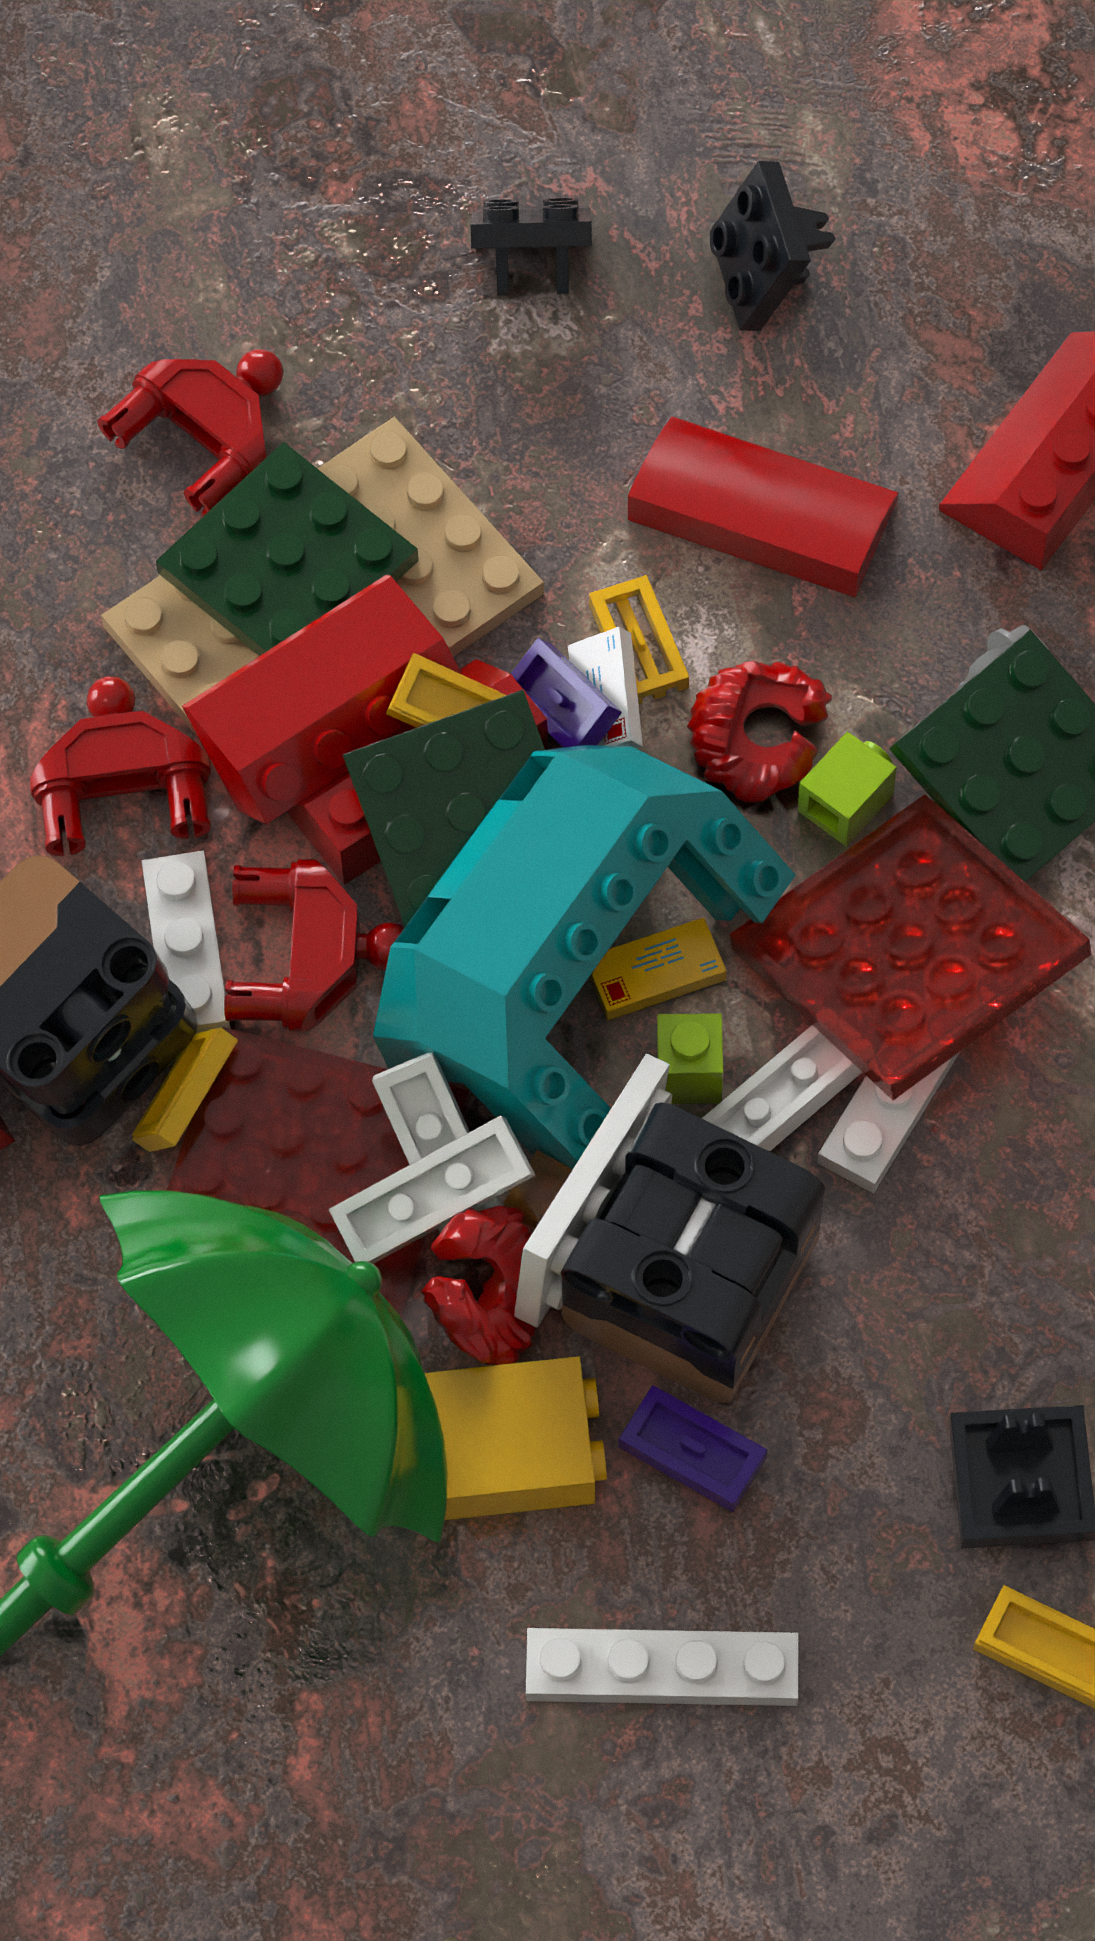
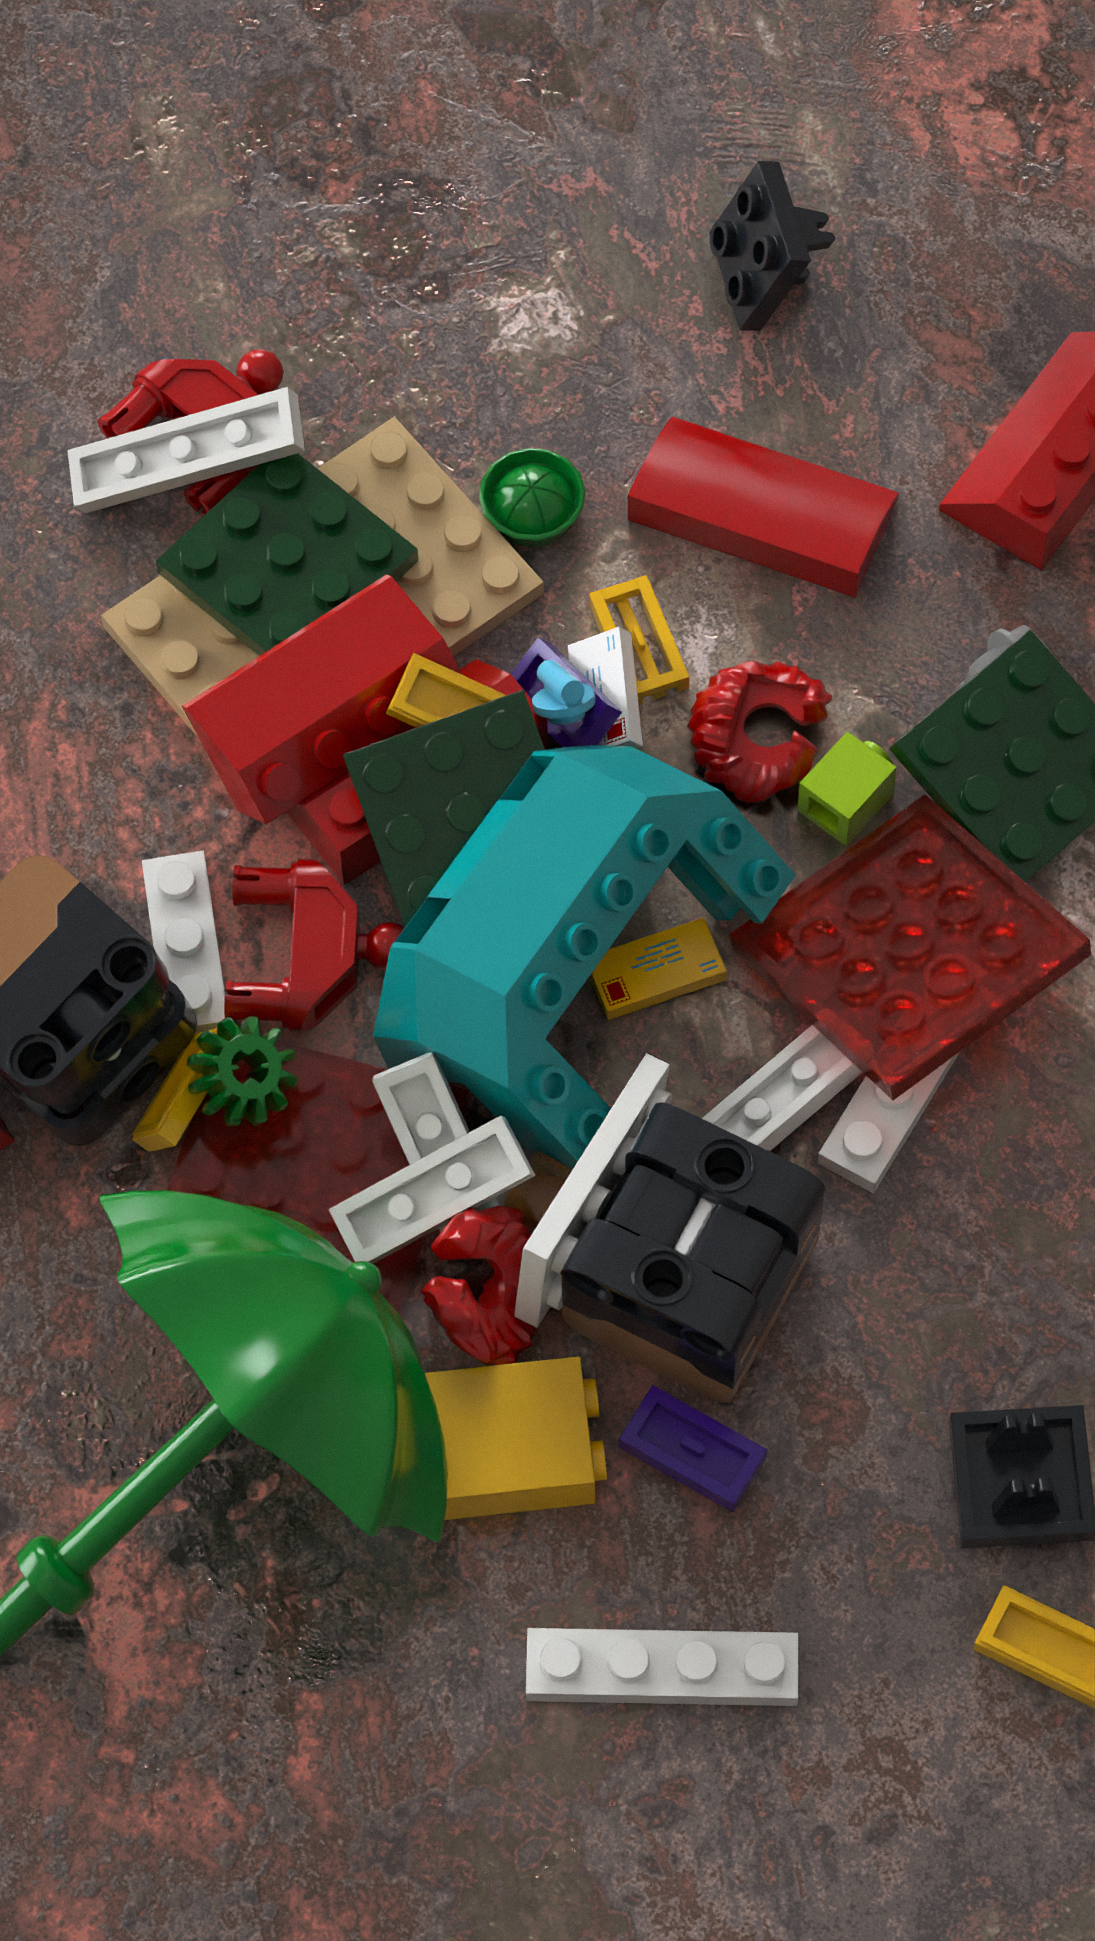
red connector [30,676,211,856] -> none
black plate [470,198,592,296] -> none
lime brick [657,1013,723,1104] -> none
none -> white plate [67,387,305,513]
none -> green gear [186,1016,298,1127]
none -> green hat [479,448,586,547]
none -> medium azure plate [532,660,596,725]

